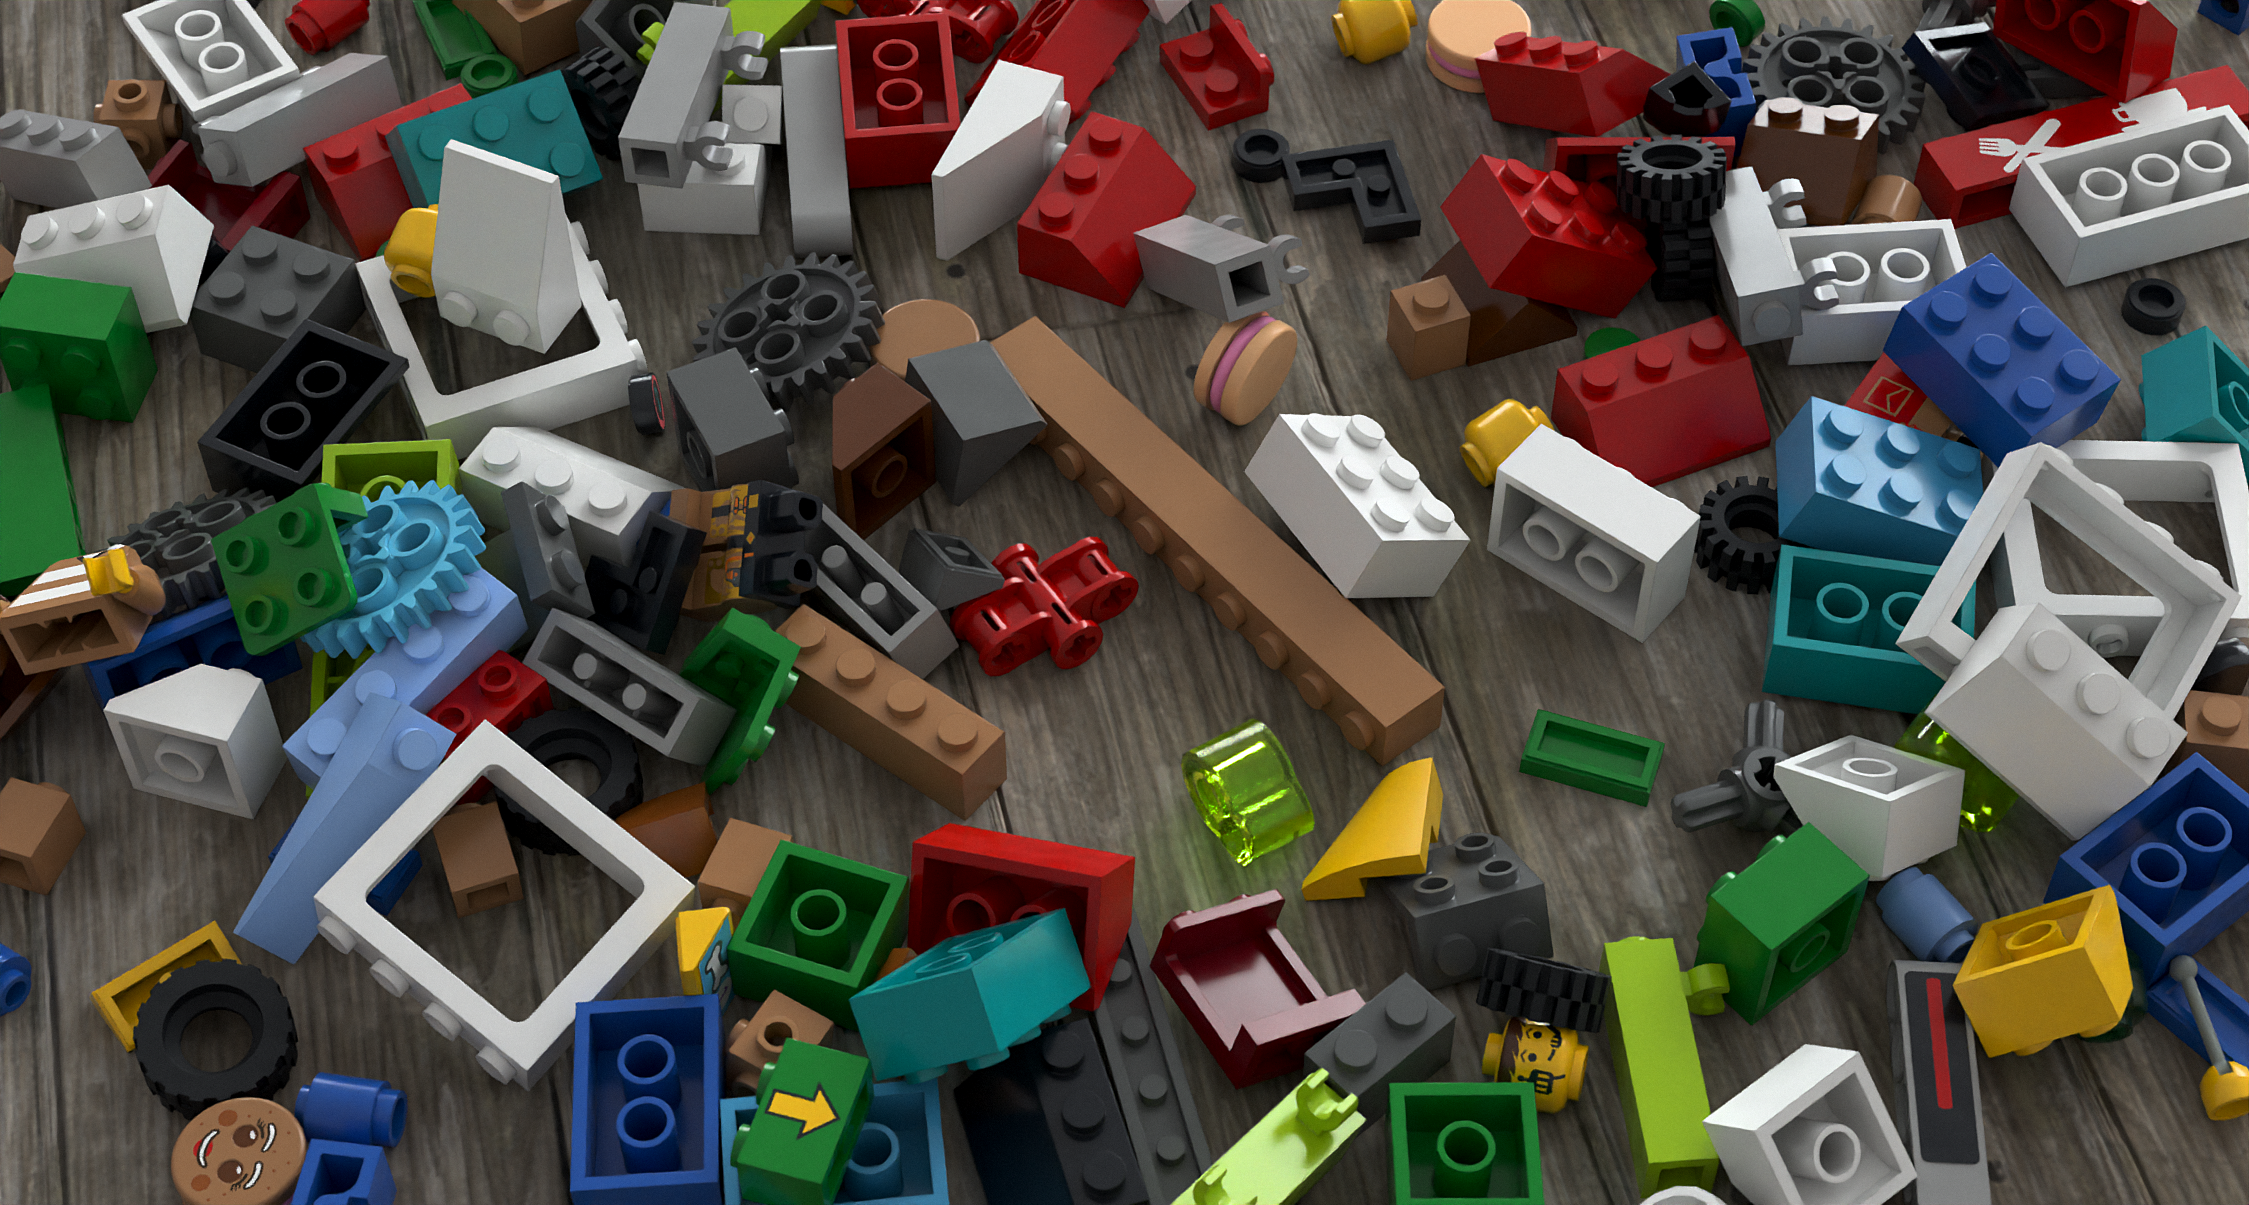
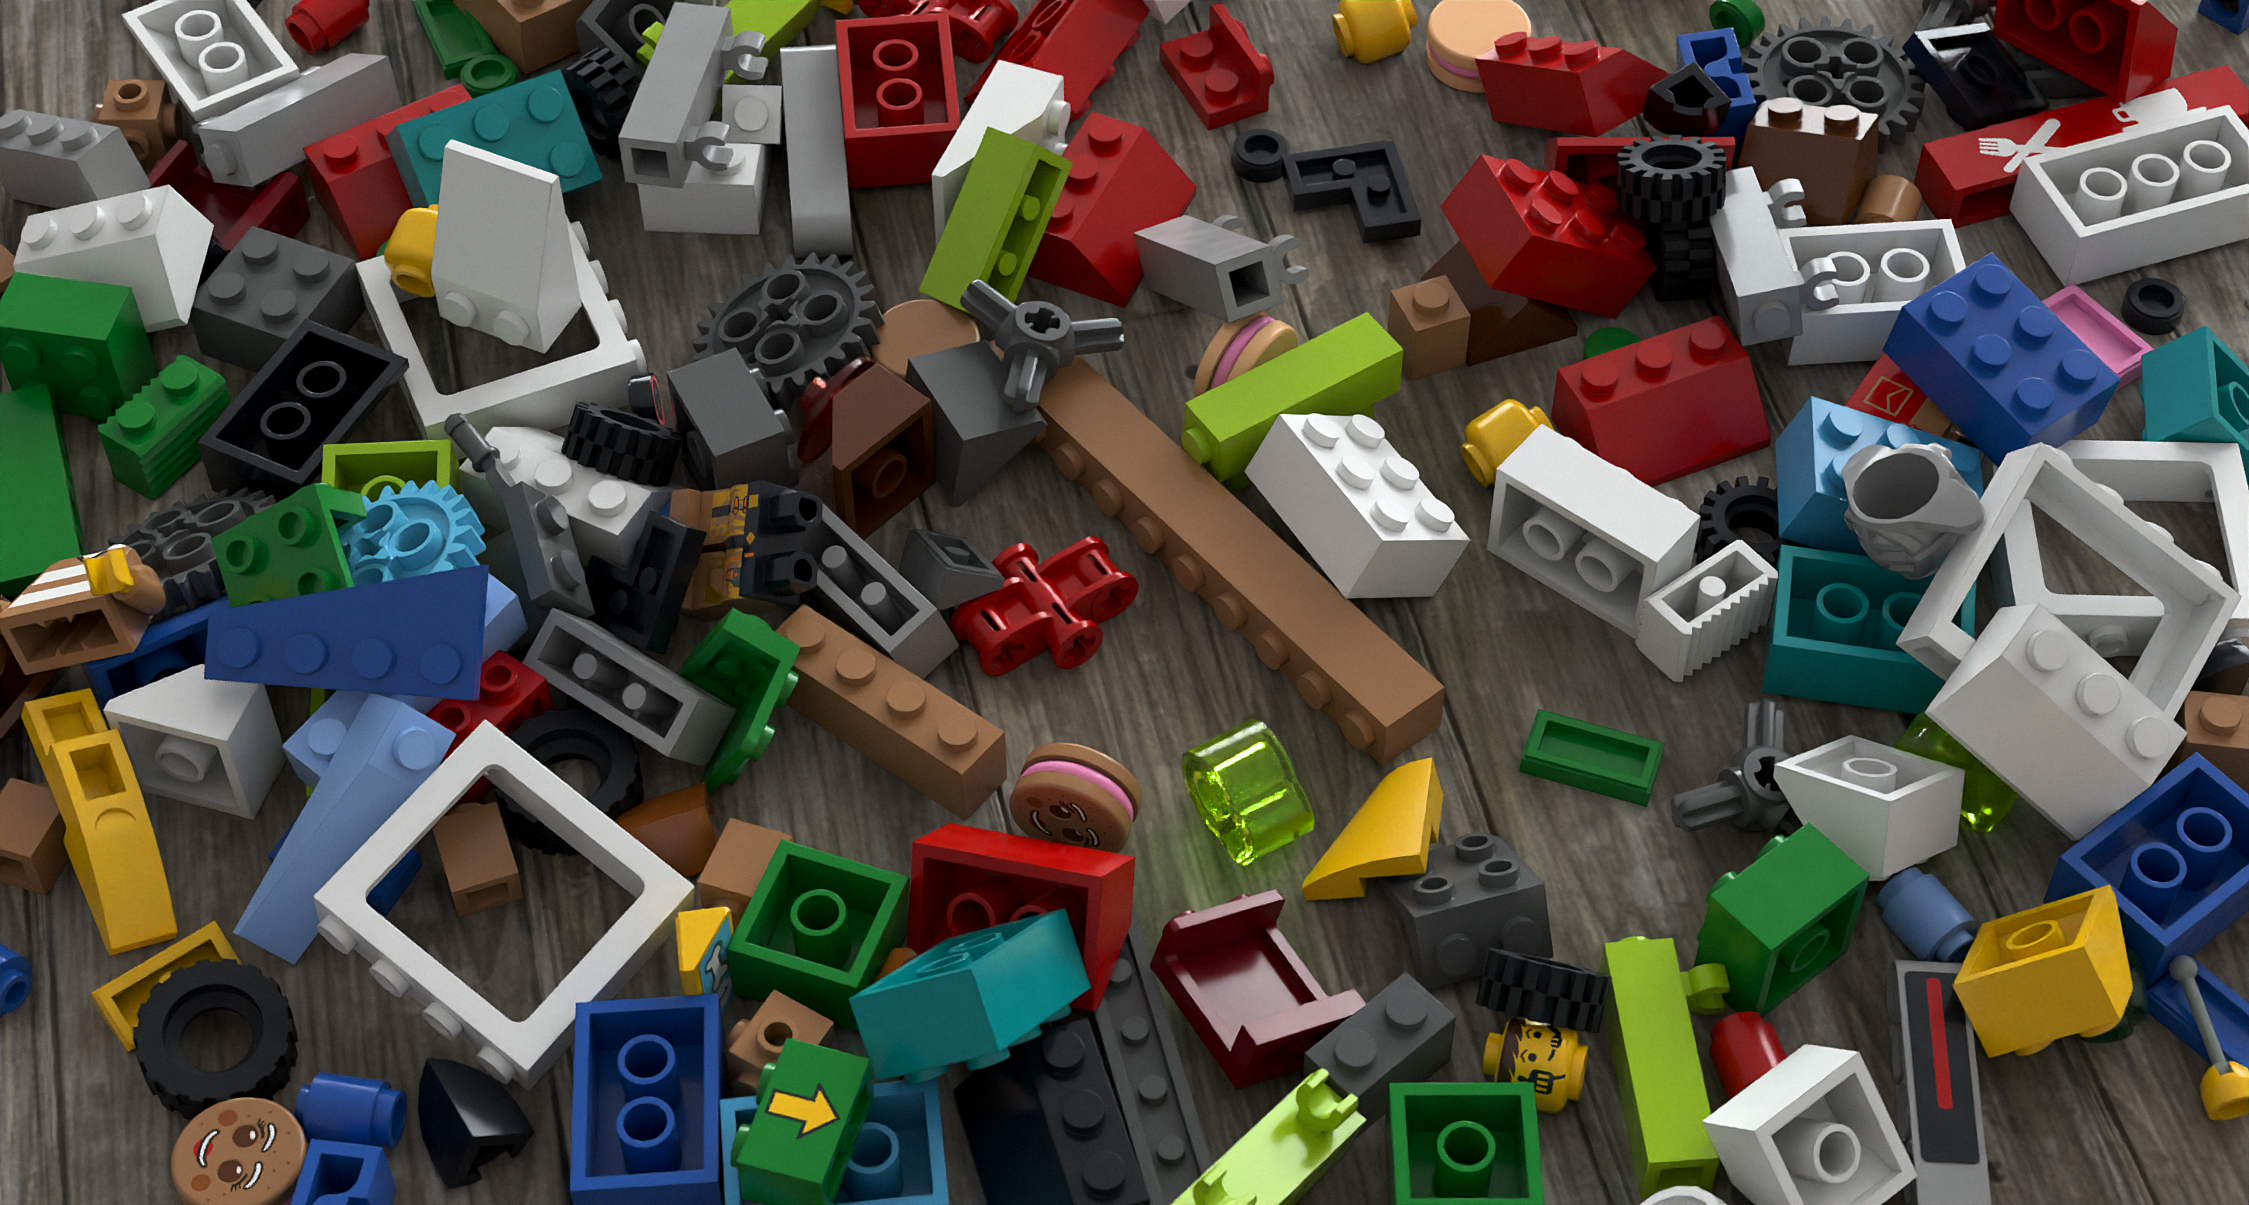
none -> yellow slope [21,688,178,956]
none -> green brick [98,355,231,501]
none -> blue wing [204,565,489,700]
none -> black brick [418,1058,535,1189]
none -> dark grey piece [444,413,516,498]
none -> black tyre [561,401,684,487]
none -> clear red dish [797,356,875,464]
none -> lime brick [918,126,1073,314]
none -> dark grey bush [960,279,1124,414]
none -> medium nougat head [1009,743,1142,854]
none -> lime brick [1181,312,1404,494]
none -> white brick [1635,540,1778,682]
none -> red brick [1709,1011,1787,1101]
none -> light grey piece [1842,442,1985,581]
none -> bright pink tile [2042,283,2154,392]

